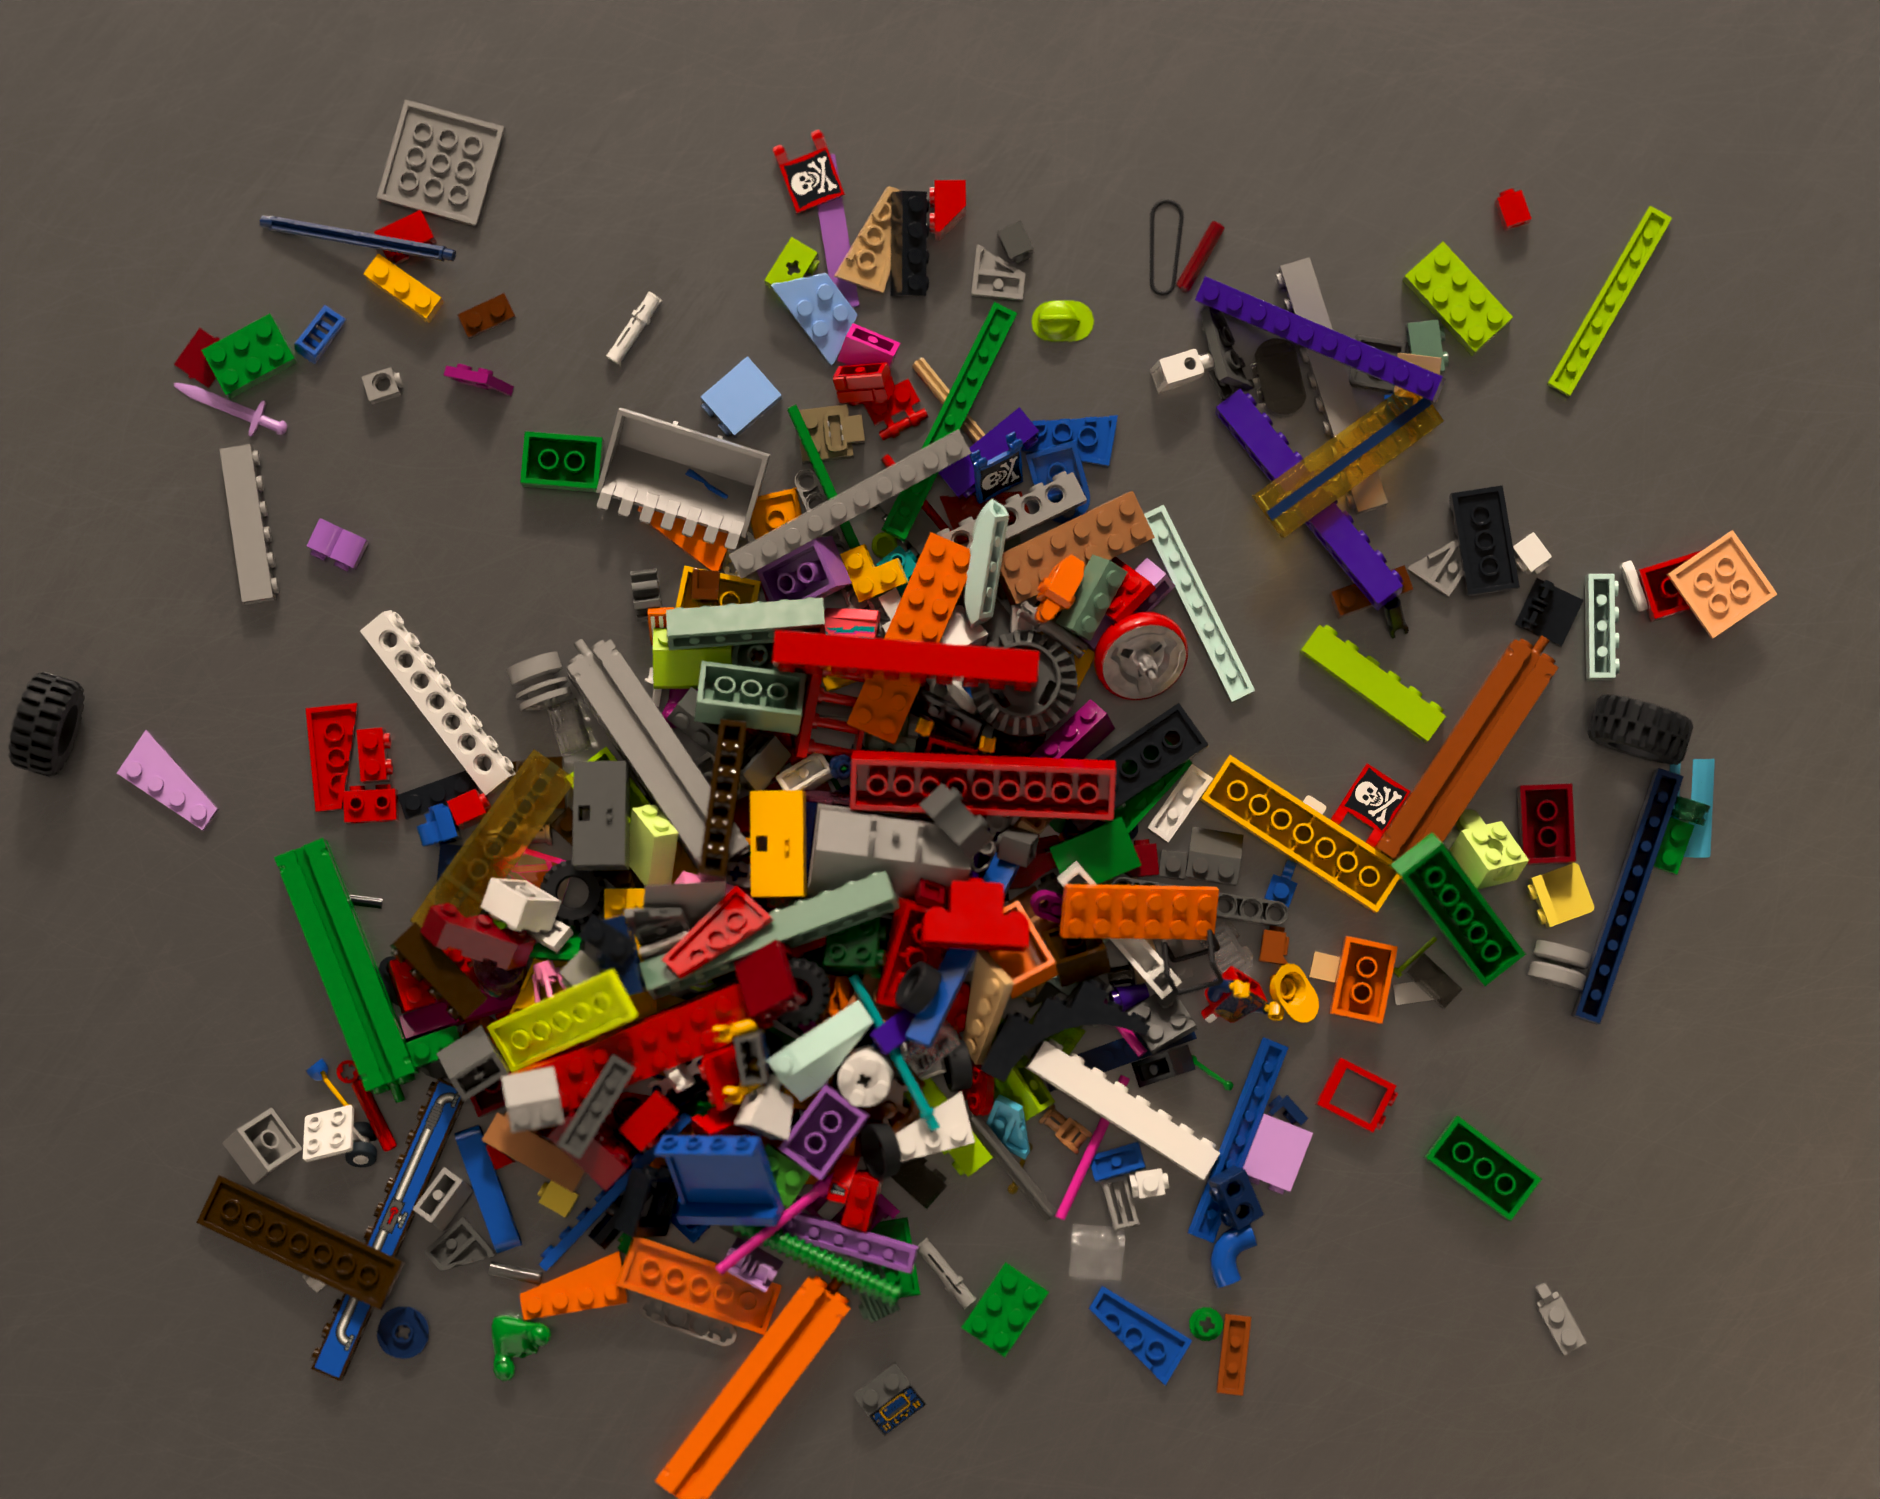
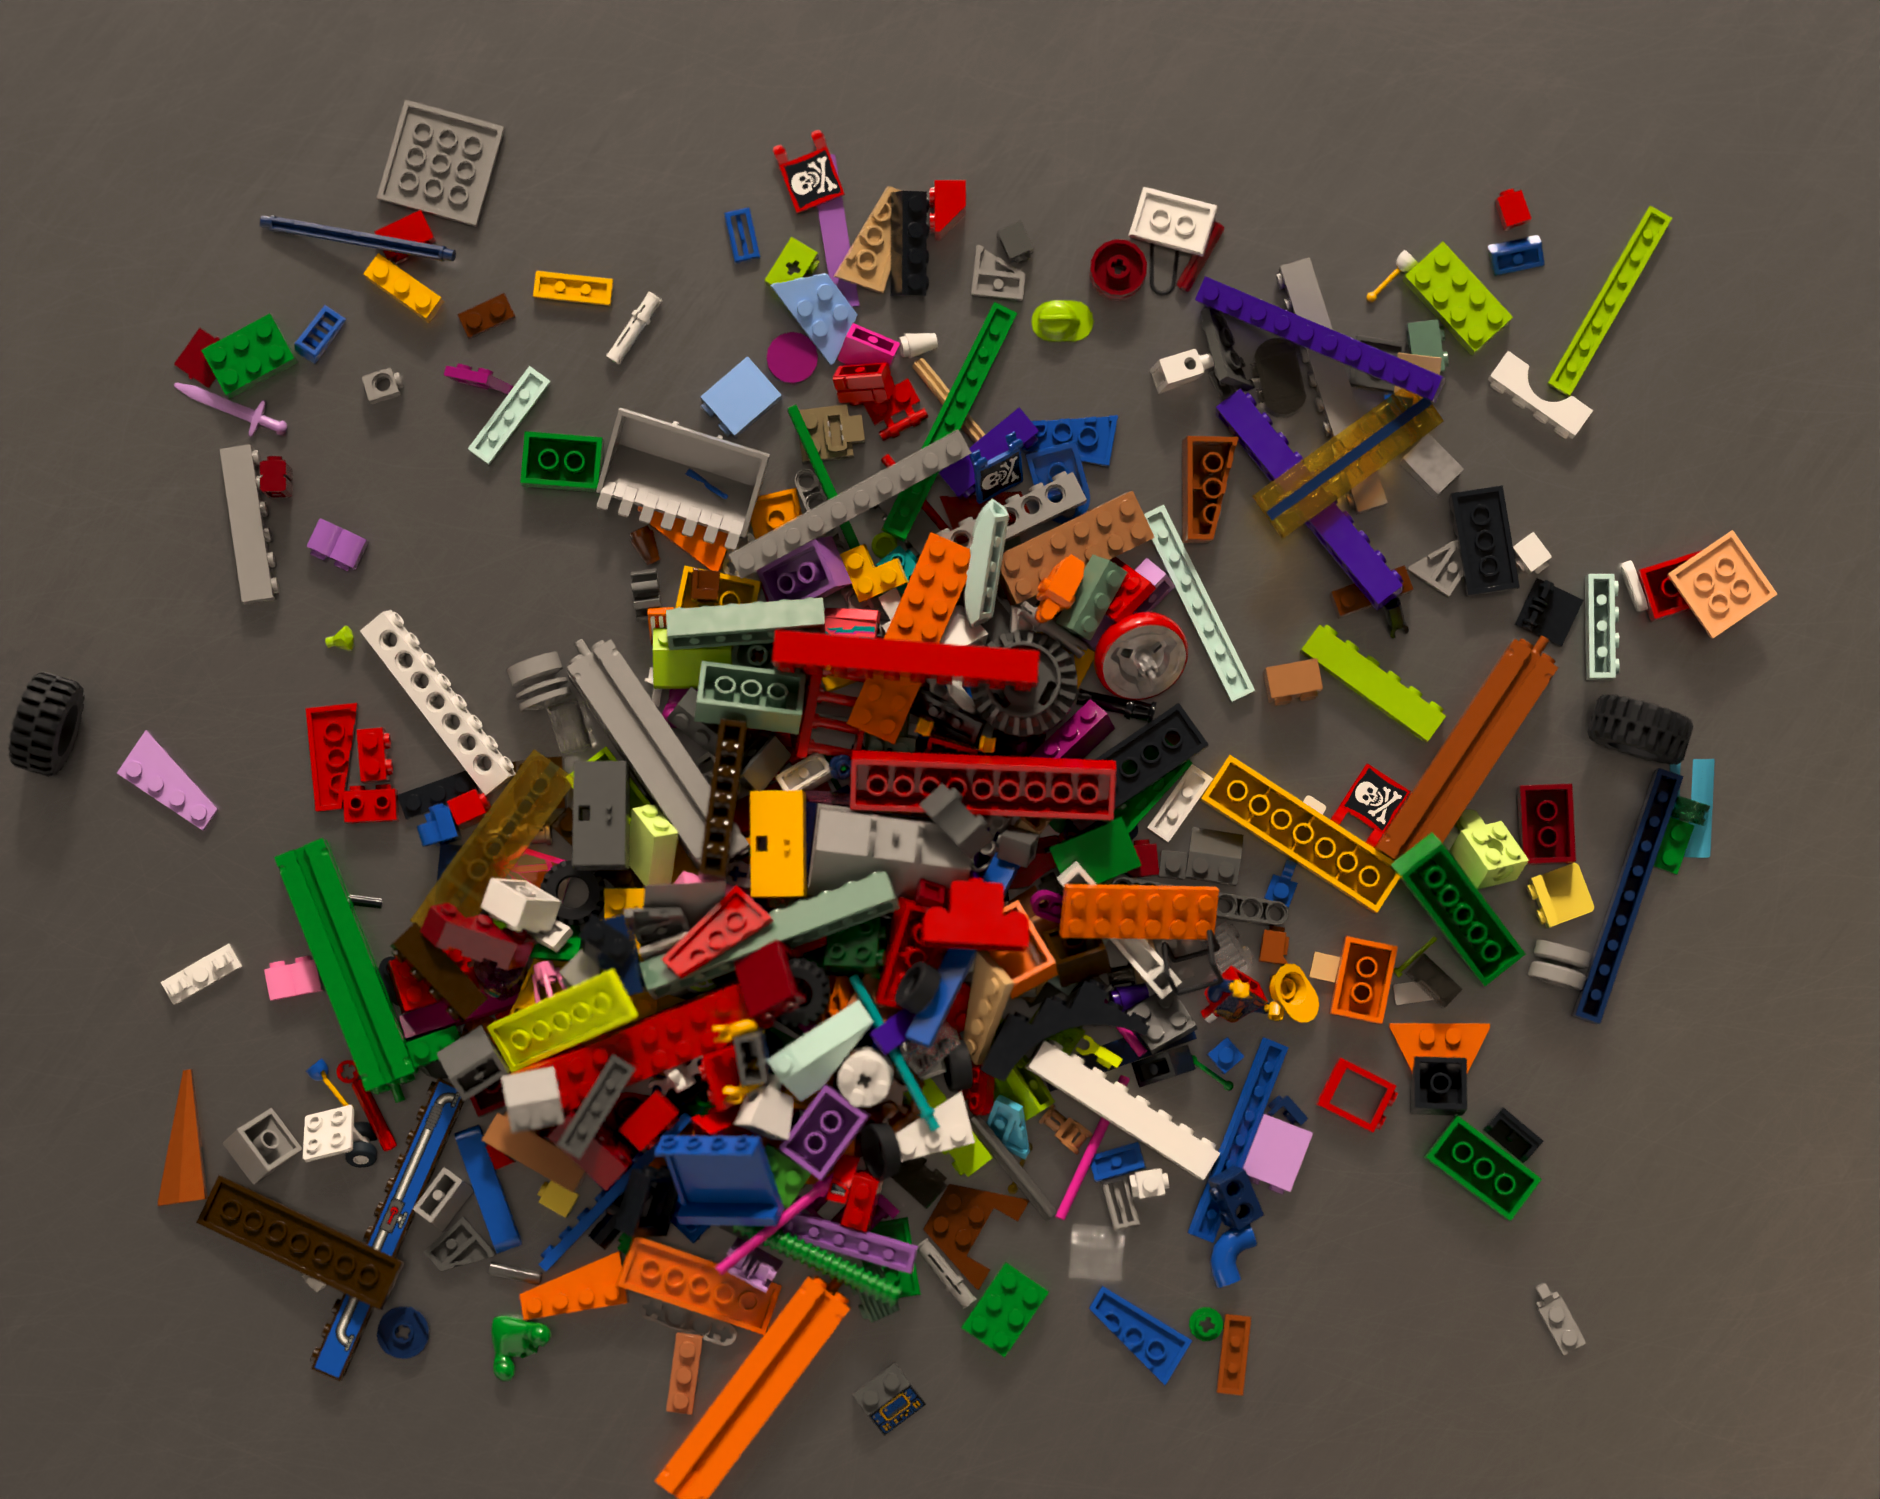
none -> dark orange wedge [158,1069,208,1206]
none -> white plate [161,944,242,1005]
none -> dark red brick [260,456,293,498]
none -> bright pink brick [264,956,323,1001]
none -> lime rock [325,626,354,650]
none -> light aqua plate [468,366,551,465]
none -> yellow plate [533,271,614,306]
none -> reddish brown cone [629,525,660,566]
none -> nougat plate [666,1332,703,1415]
none -> blue tile [724,207,761,264]
none -> magenta tile [766,332,818,384]
none -> white cone [898,333,938,359]
none -> reddish brown wing [923,1184,1029,1290]
none -> neon yellow plate [1075,1035,1123,1069]
none -> black pin [1076,688,1157,723]
none -> dark red wheel [1090,239,1147,301]
none -> white tile [1129,187,1218,257]
none -> dark orange wedge [1182,436,1239,544]
none -> blue brick [1206,1037,1244,1074]
none -> medium nougat brick [1263,658,1323,706]
none -> hinge [1366,250,1418,303]
none -> orange wing [1389,1023,1490,1074]
none -> flat silver piece [1399,433,1464,499]
none -> black slope [1411,1056,1467,1116]
none -> black hinge [1482,1107,1544,1163]
none -> blue slope [1488,235,1545,276]
none -> white arch [1488,351,1593,439]

